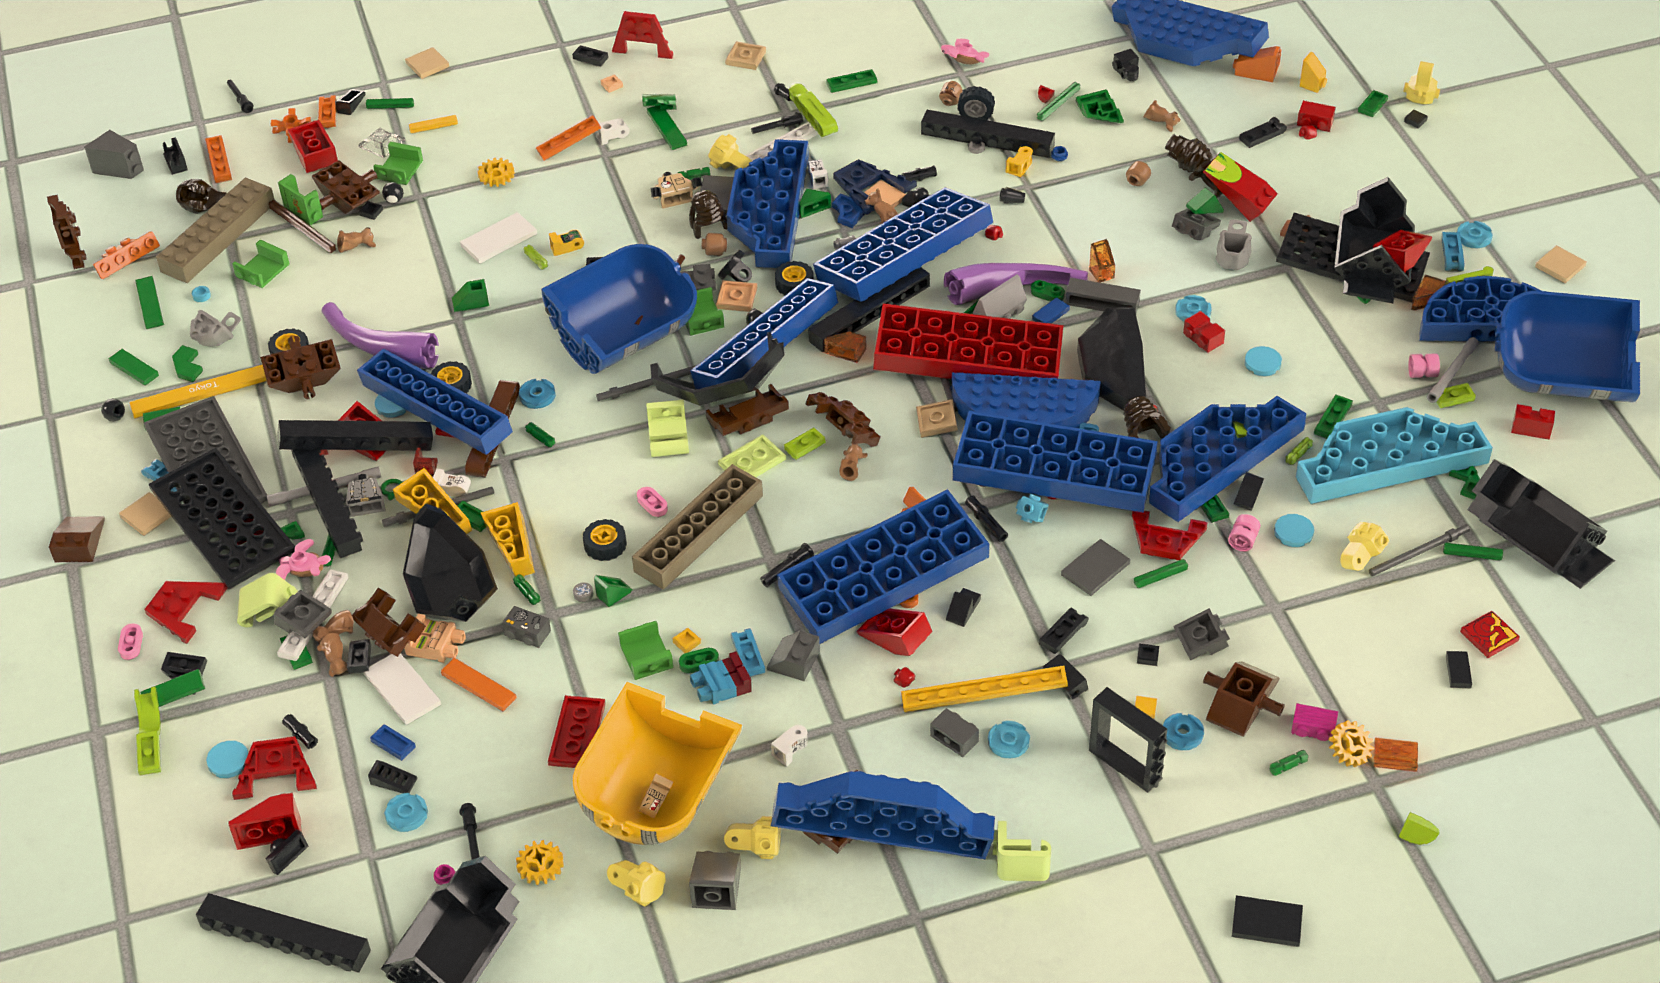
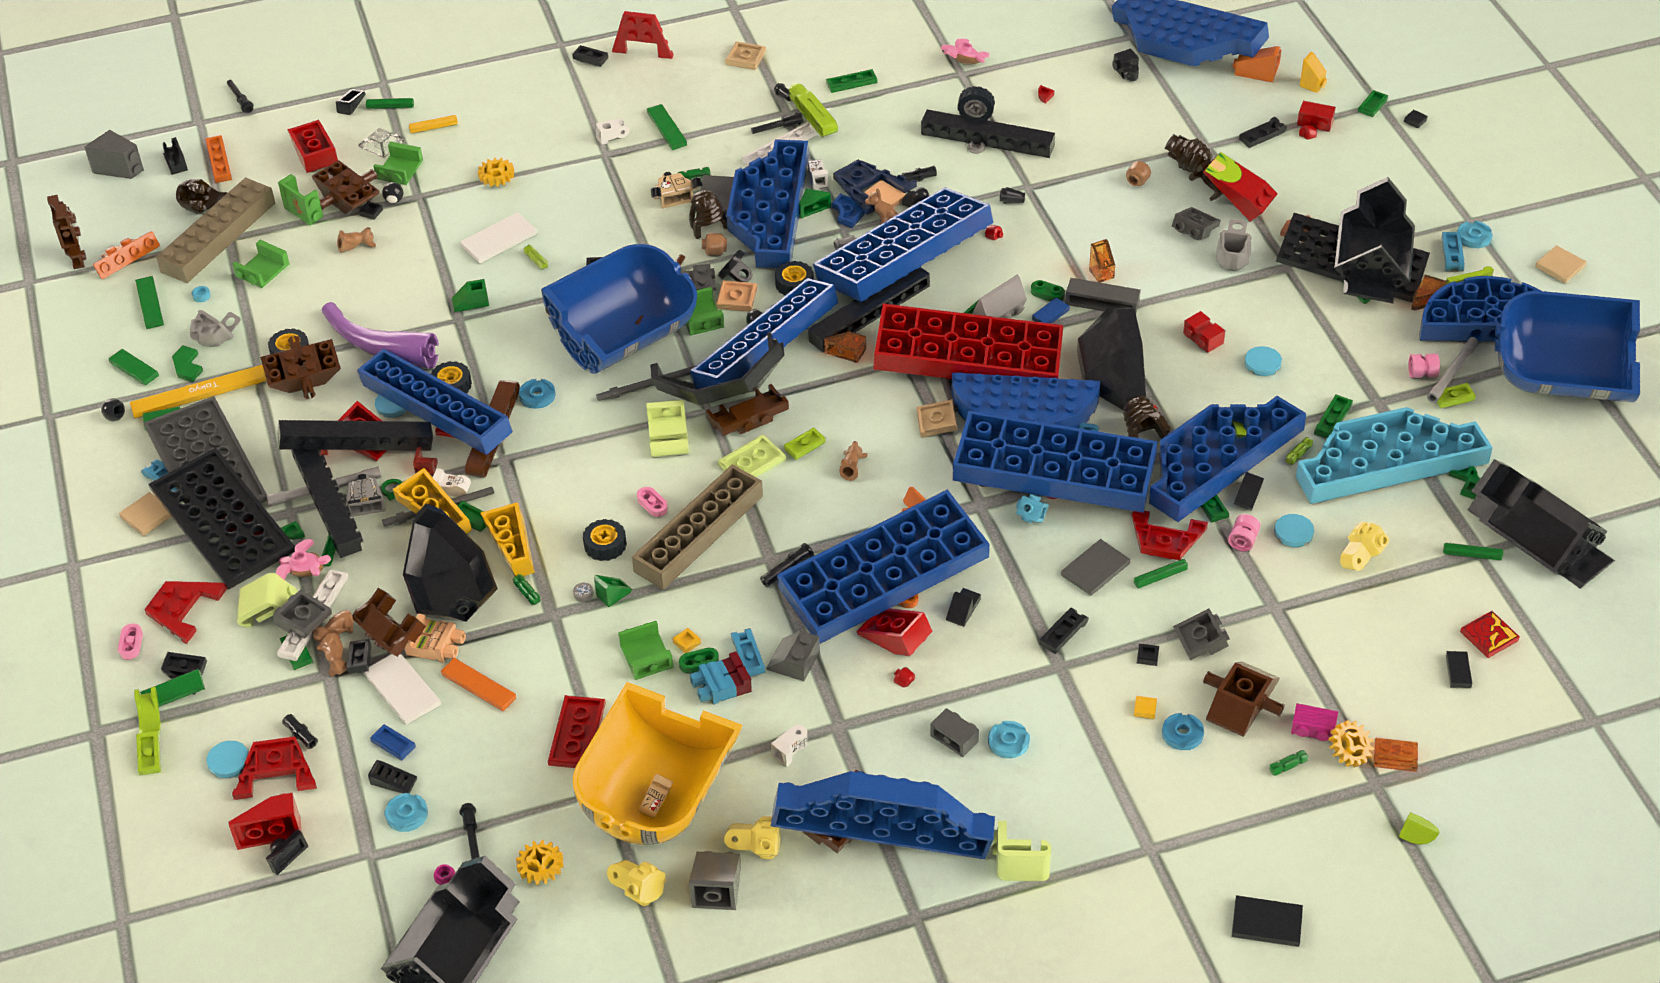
reddish brown slope [49,516,105,562] -> none
black brick [196,893,371,972] -> none
axle [268,200,337,253] -> none
orange pin [271,108,311,143] -> none
orange plate [318,95,337,128] -> none
tan tile [405,47,449,79] -> none
dark grey brick [502,606,551,648] -> none
green axle [525,422,556,448] -> none
orange tile [536,115,601,161] -> none
yellow leg [549,230,584,256] -> none
light nougat tile [601,74,623,93] -> none
green slope [642,94,677,111] -> none
light yellow piece [708,134,752,169] -> none
reddish brown bracket [805,392,881,447] -> none
yellow tile [901,666,1068,712] -> none
medium nougat head [939,81,963,106] -> none
medium lavender brick [944,263,1088,305] -> none
black pin [965,495,1008,542] -> none
yellow leg [1006,146,1033,177] -> none
axle [1037,82,1081,121] -> none
black hinge [1043,653,1088,699] -> none
blue plate [1051,146,1068,161] -> none
green slope [1075,89,1124,123] -> none
black window [1089,687,1167,793] -> none
medium nougat animal [1143,100,1181,132] -> none
medium azure tile [1175,295,1212,321] -> none
green slope [1186,187,1224,214] -> none
dark grey bar [1369,524,1470,576] -> none
red slope [1373,230,1432,273] -> none
light yellow piece [1403,61,1440,104] -> none
red brick [1511,404,1555,440] -> none

